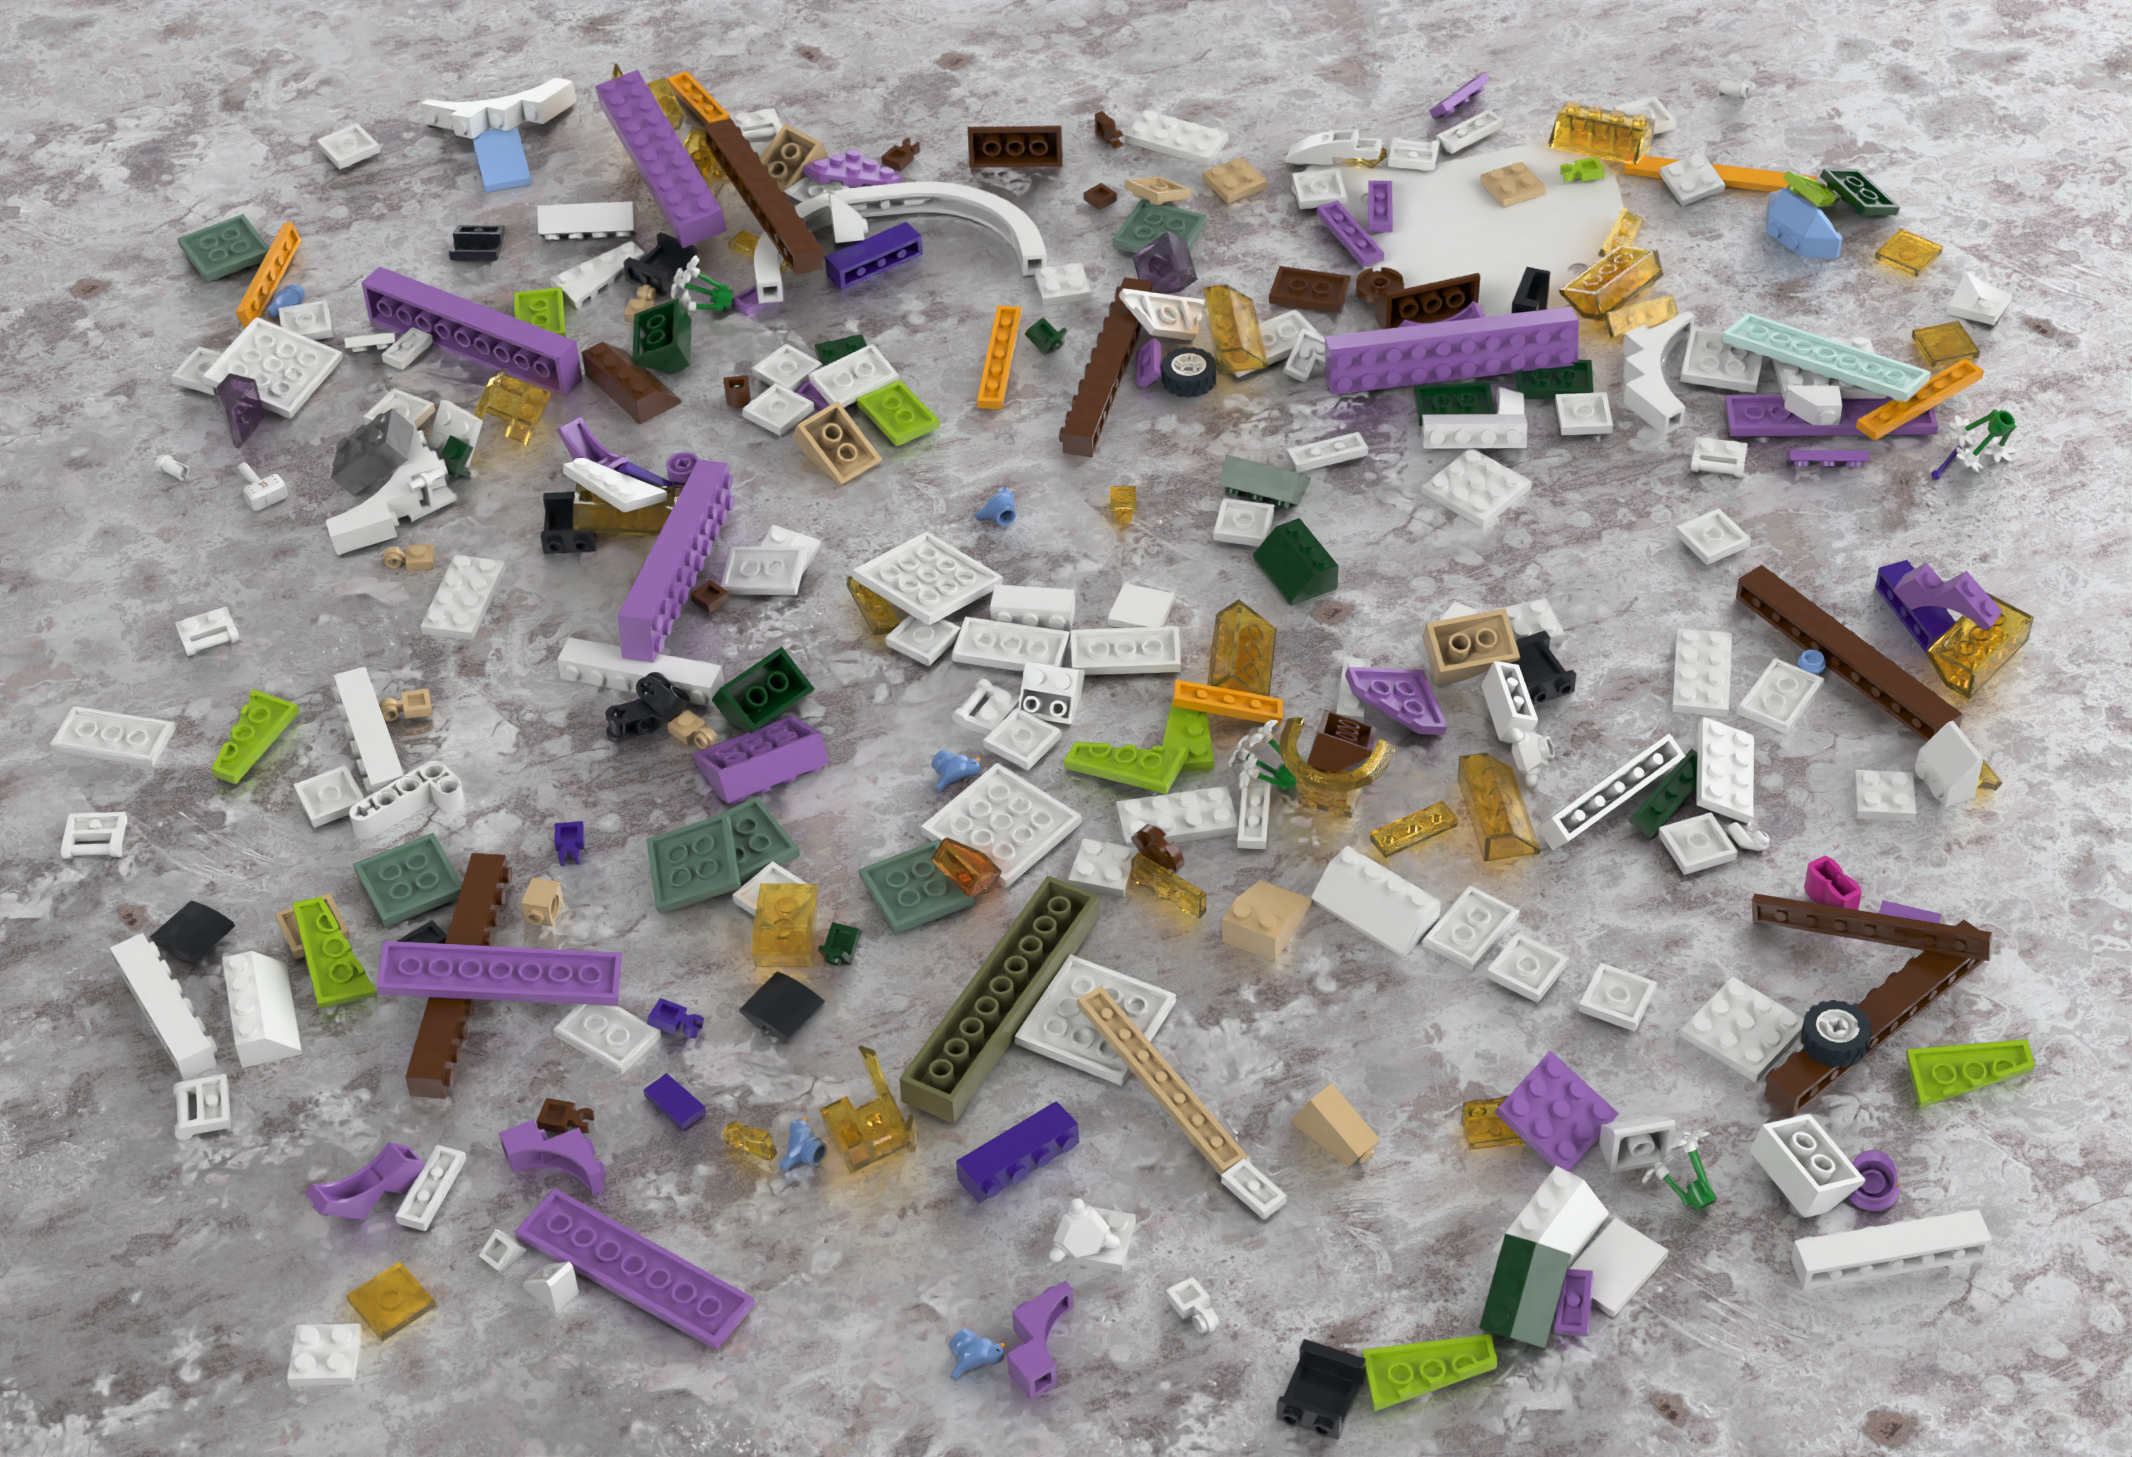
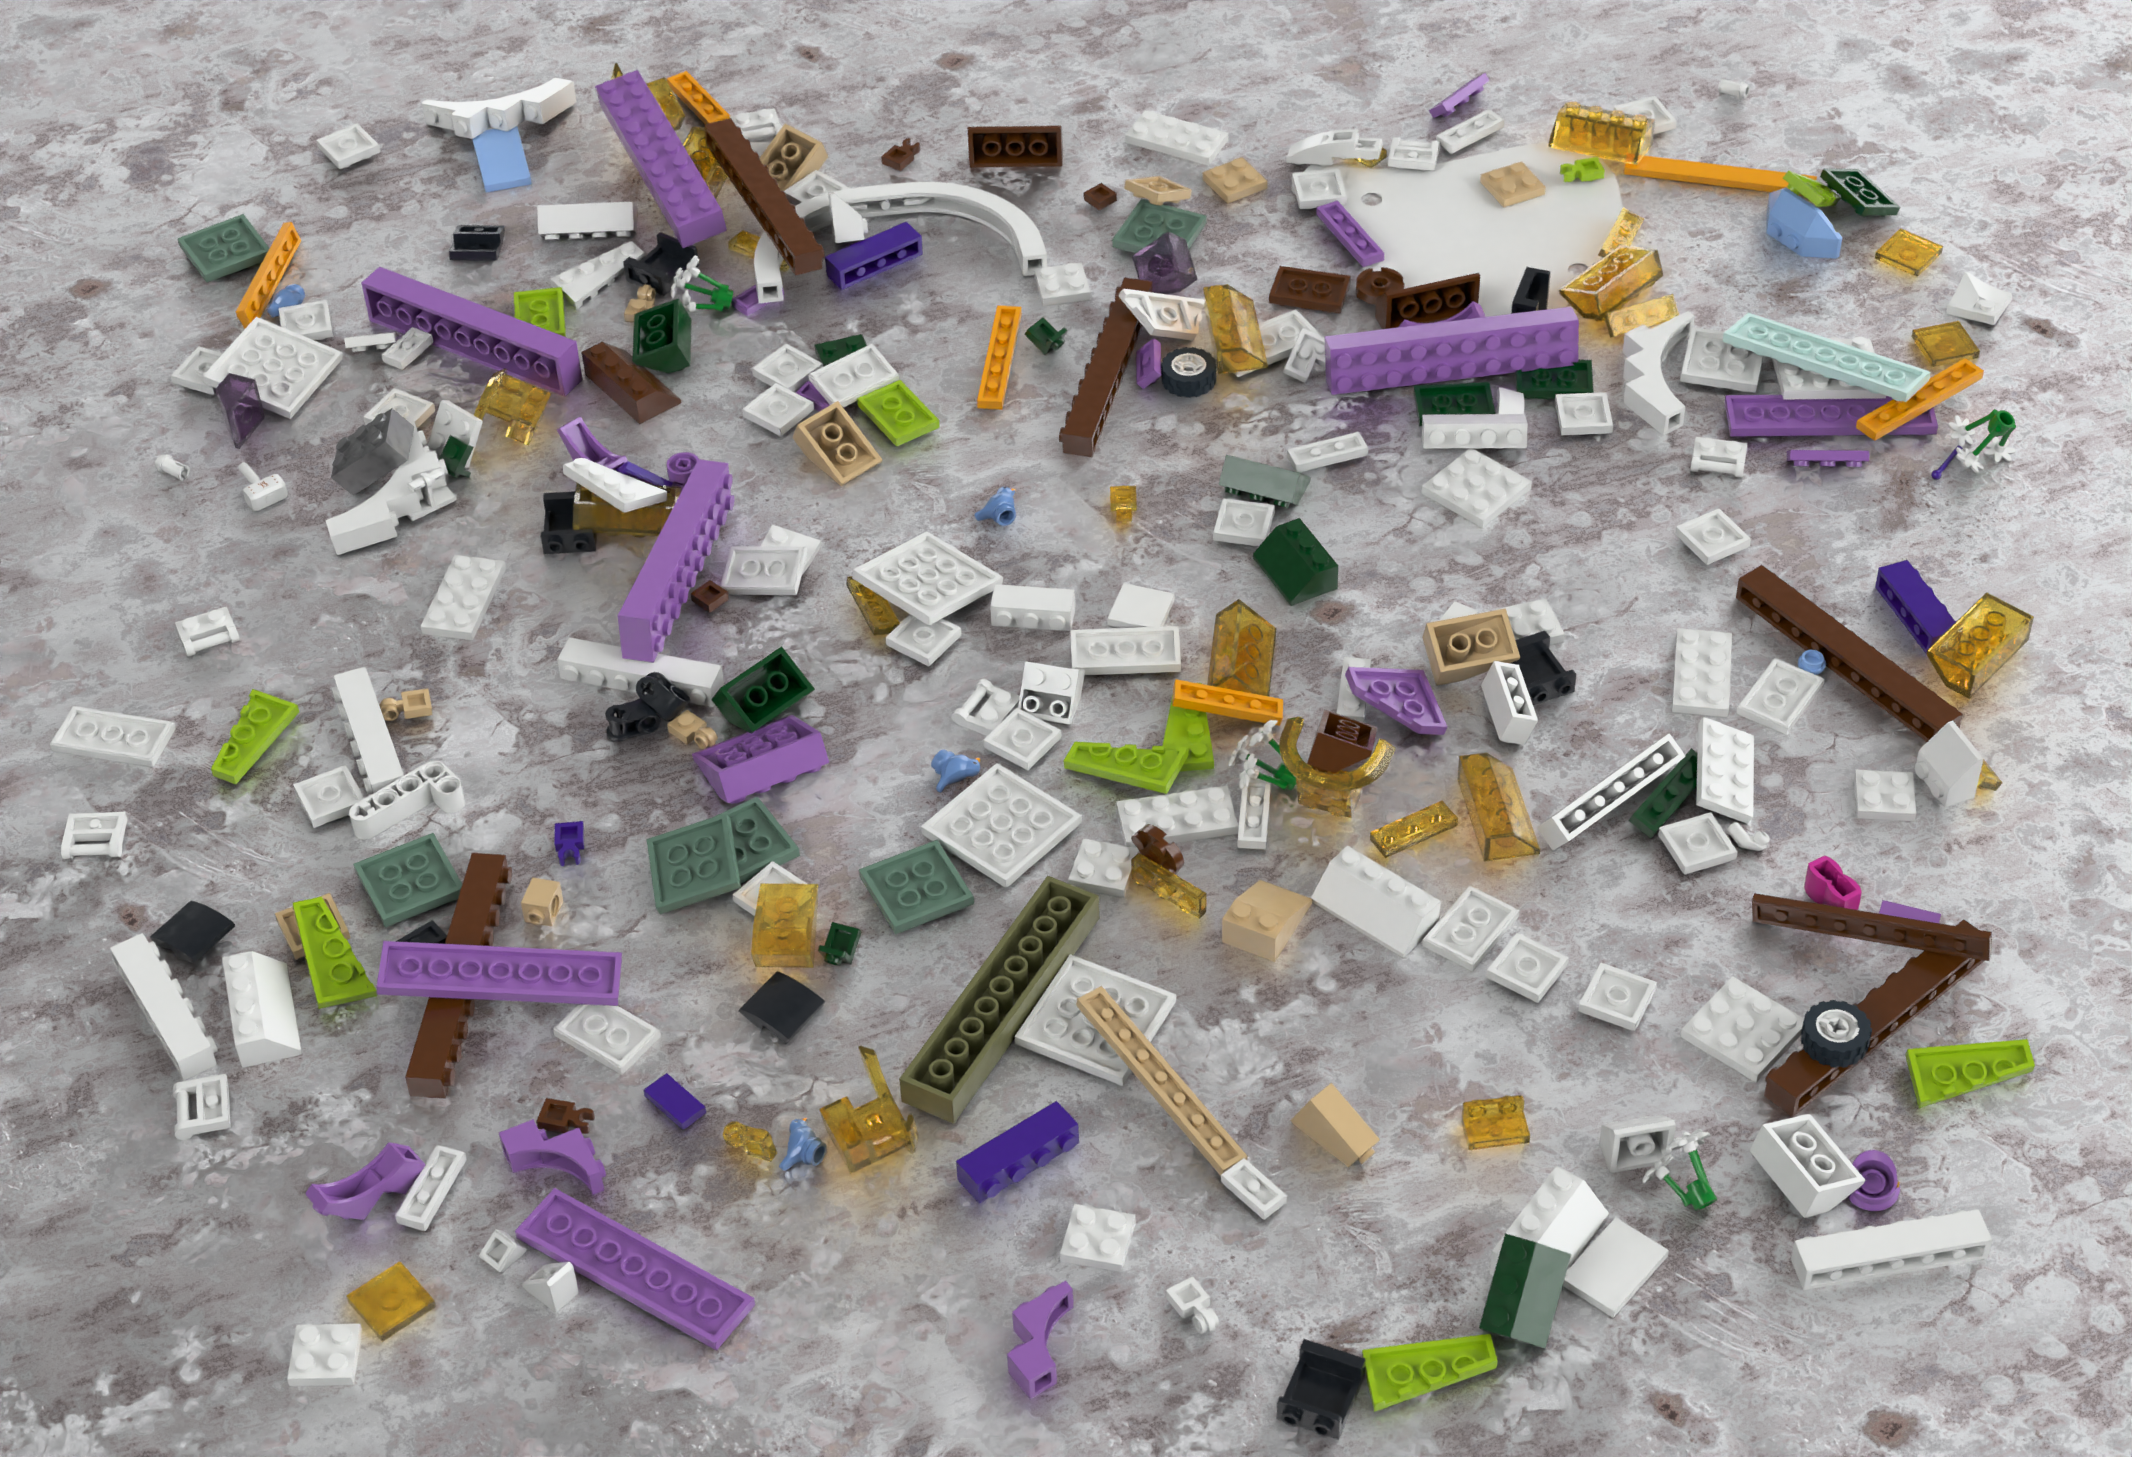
tan plate [383,544,435,571] -> none
dark purple plate [647,998,705,1039] -> none
reddish brown plate [723,375,751,408] -> none
medium lavender plate [803,149,903,187] -> none
clear orange slope [931,837,1003,898] -> none
medium blue animal [949,1328,1006,1381] -> none
white plate [952,617,1070,672] -> none
white rock [1049,1198,1120,1263] -> none
reddish brown plate [1095,111,1123,149] -> none
medium lavender plate [1368,181,1393,233] -> none
medium lavender plate [1494,1050,1619,1172] -> none
white rock [1509,728,1555,788] -> none
medium lavender plate [1554,1269,1594,1337] -> none
white plate [1660,152,1725,207] -> none
white slope [1784,386,1842,425] -> none
medium lavender arch [1893,563,2002,631] -> none

